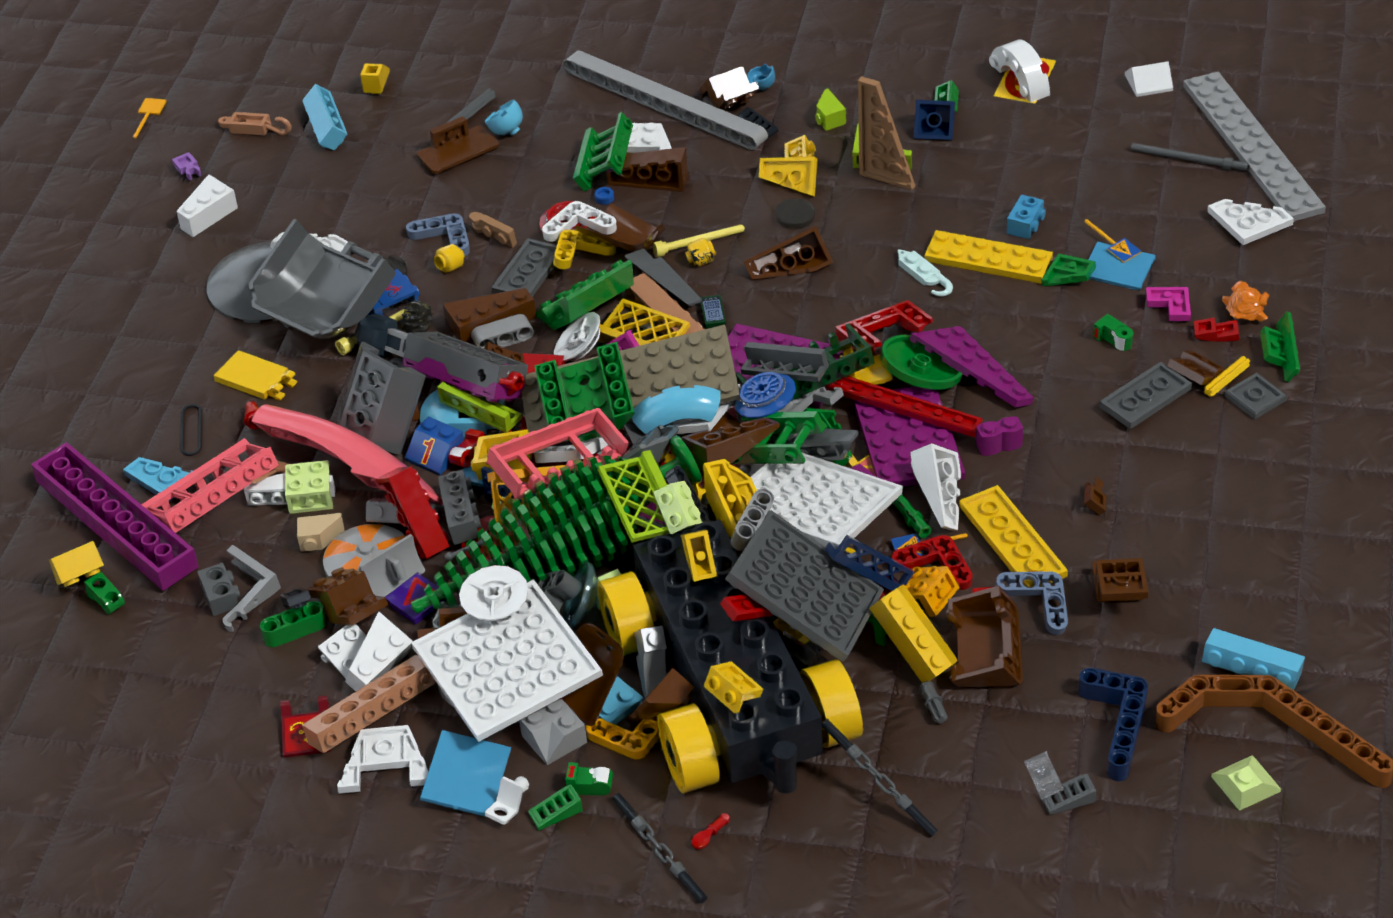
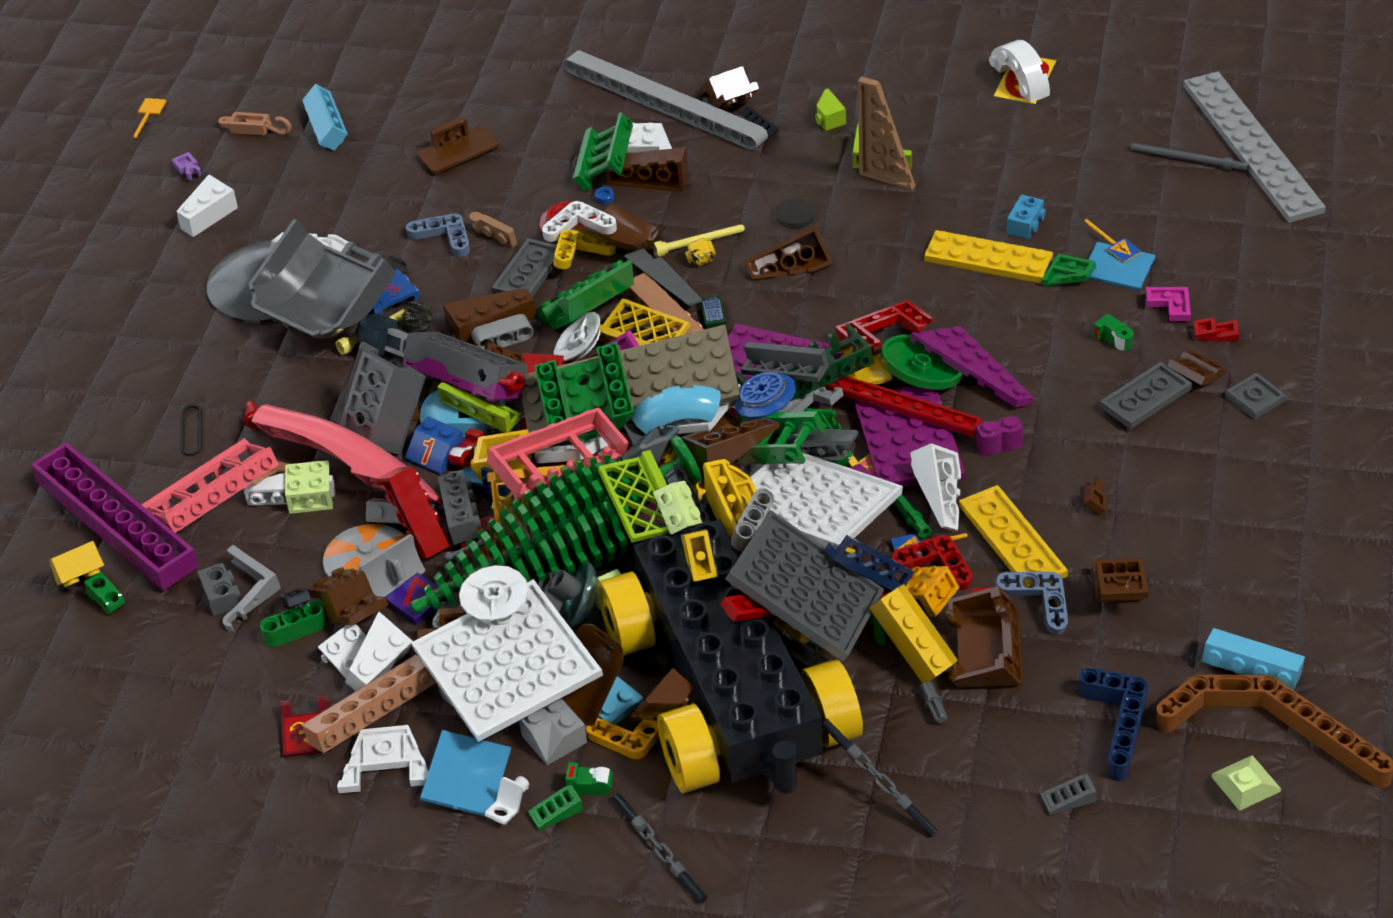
medium azure wing [123,457,193,502] -> none
yellow tile [214,350,297,401] -> none
tan slope [297,513,344,552] -> none
yellow slope [361,64,390,94] -> none
yellow head [434,244,464,273] -> none
dark grey axle [446,88,495,123] -> none
medium azure cylinder [485,99,523,135] -> none
light grey slope [634,626,667,699] -> none
red piece [691,813,730,849] -> none
yellow bracket [704,661,763,713] -> none
dark azure hair [747,64,775,90] -> none
yellow wing [759,157,817,197] -> none
yellow bracket [784,135,816,157] -> none
light aqua plate [898,249,953,297] -> none
dark blue slope [914,100,956,140] -> none
green slope [934,80,959,113] -> none
clear slope [1024,752,1064,800] -> none
white slope [1125,62,1173,97] -> none
yellow axle [1204,356,1250,397] -> none
white plate [1208,199,1294,245] -> none
orange hair [1222,281,1269,321] -> none
green bracket [1260,311,1300,382] -> none

